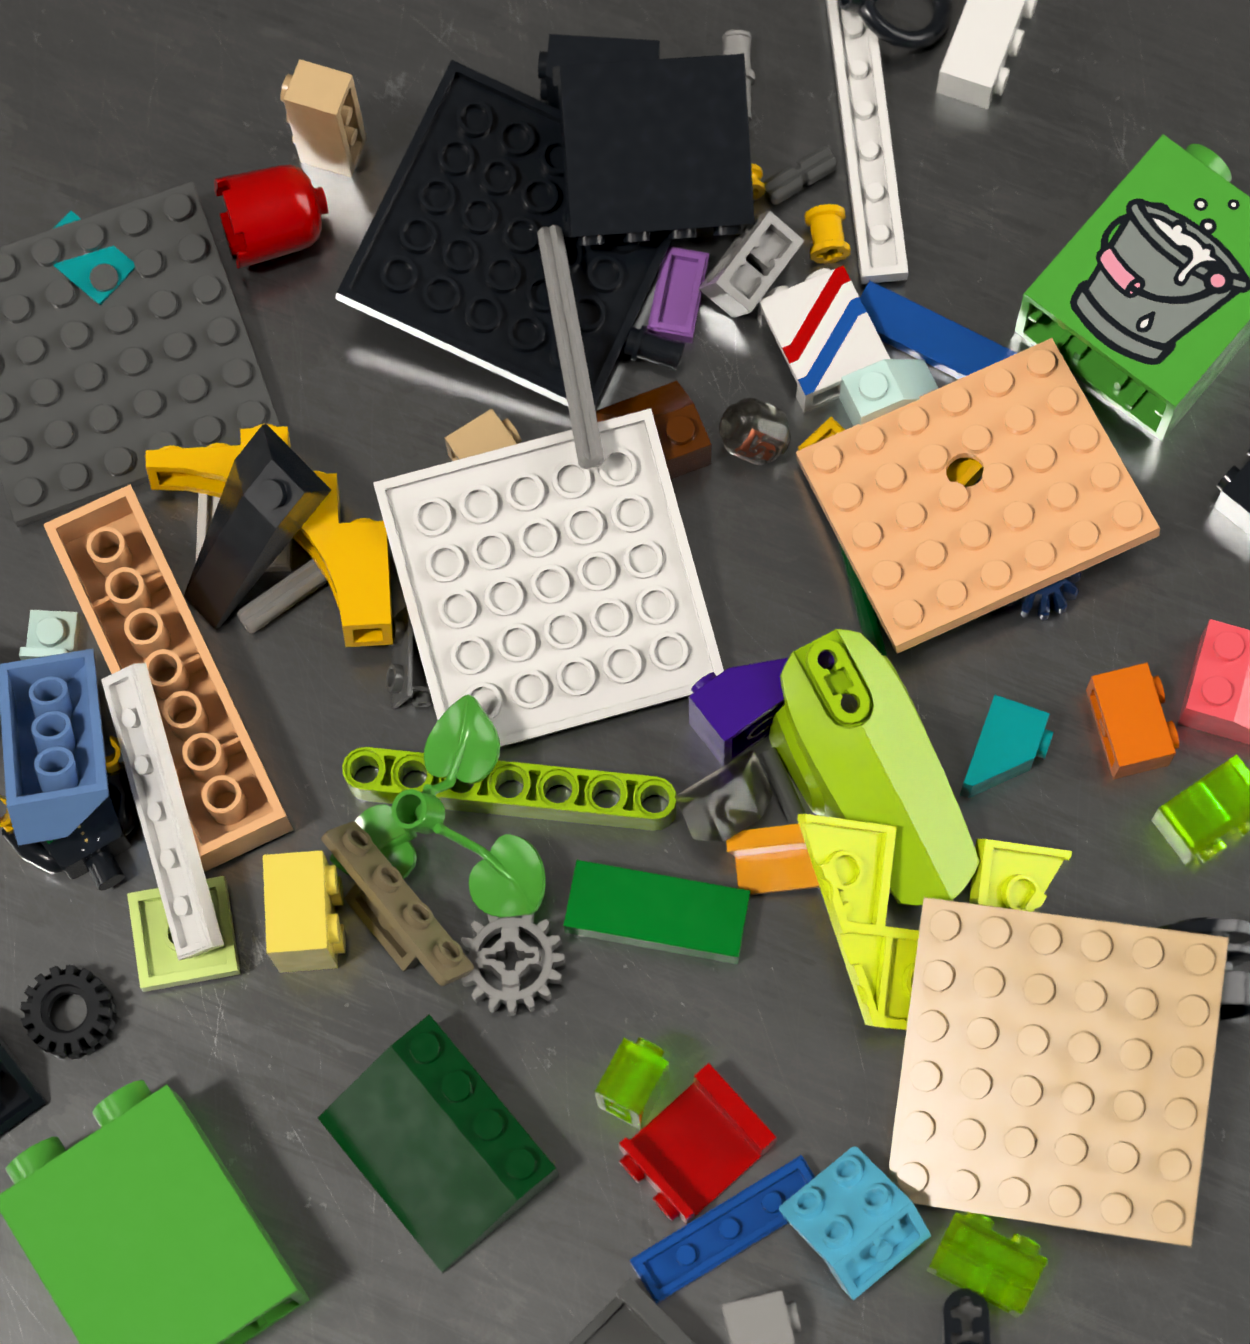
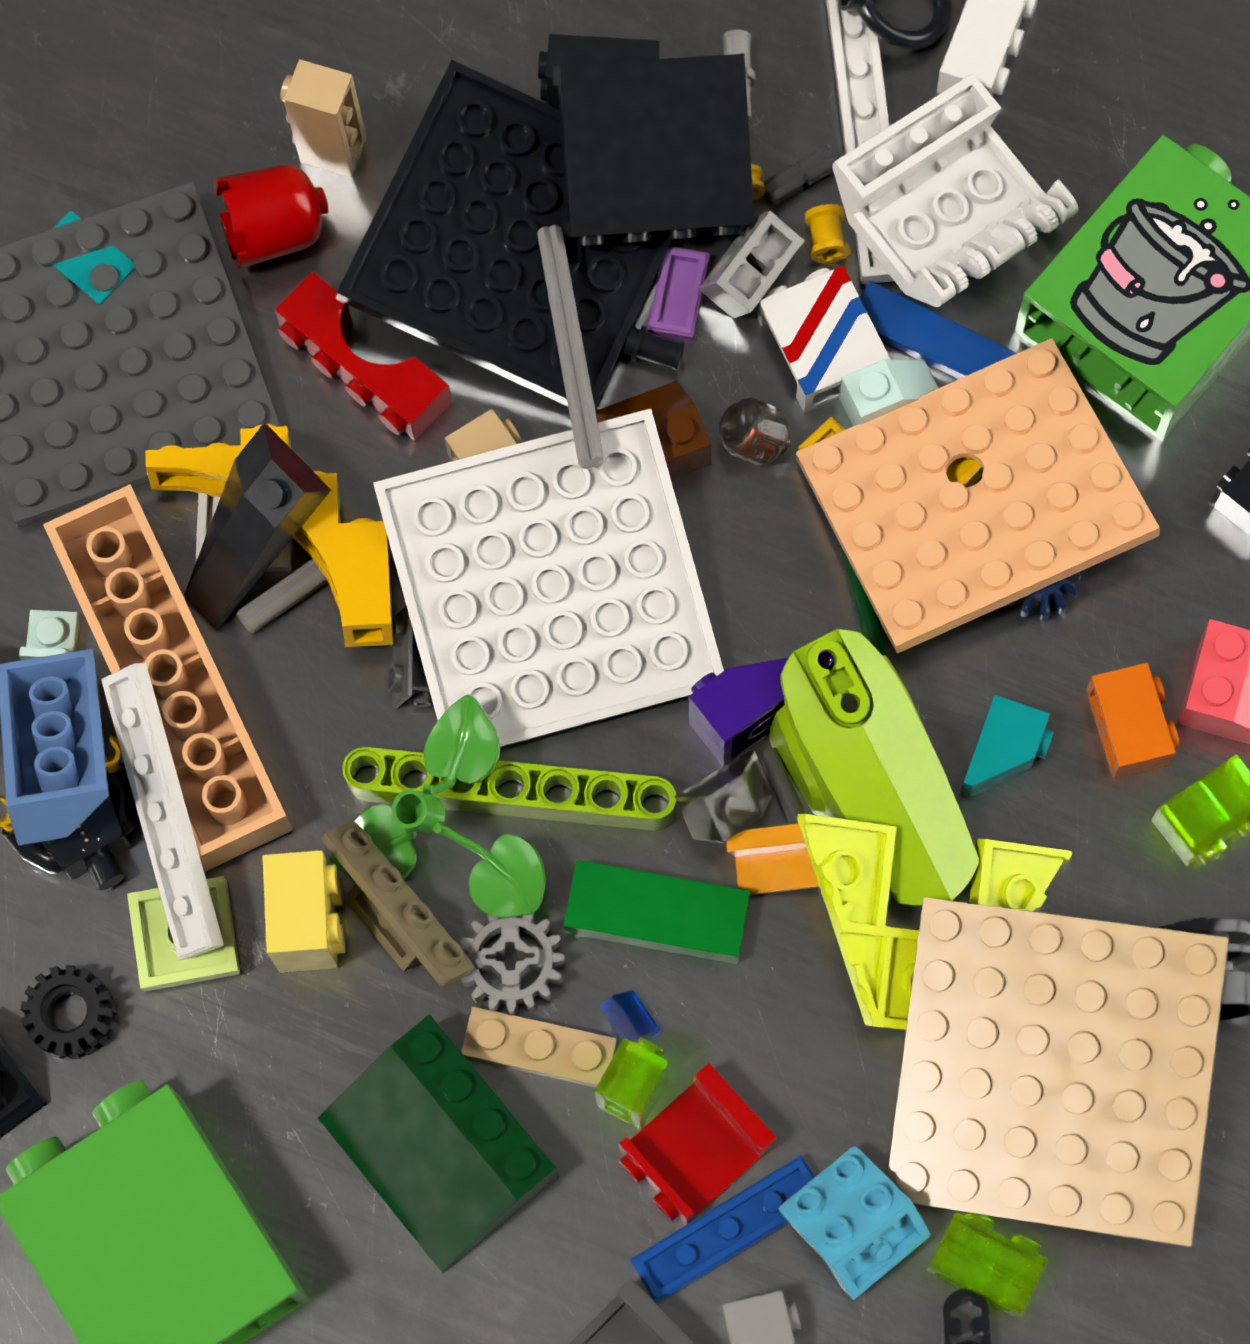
none -> red arch [275,271,452,441]
none -> tan plate [461,1006,617,1090]
none -> clear blue tile [600,990,661,1046]
none -> white slope [832,73,1079,307]

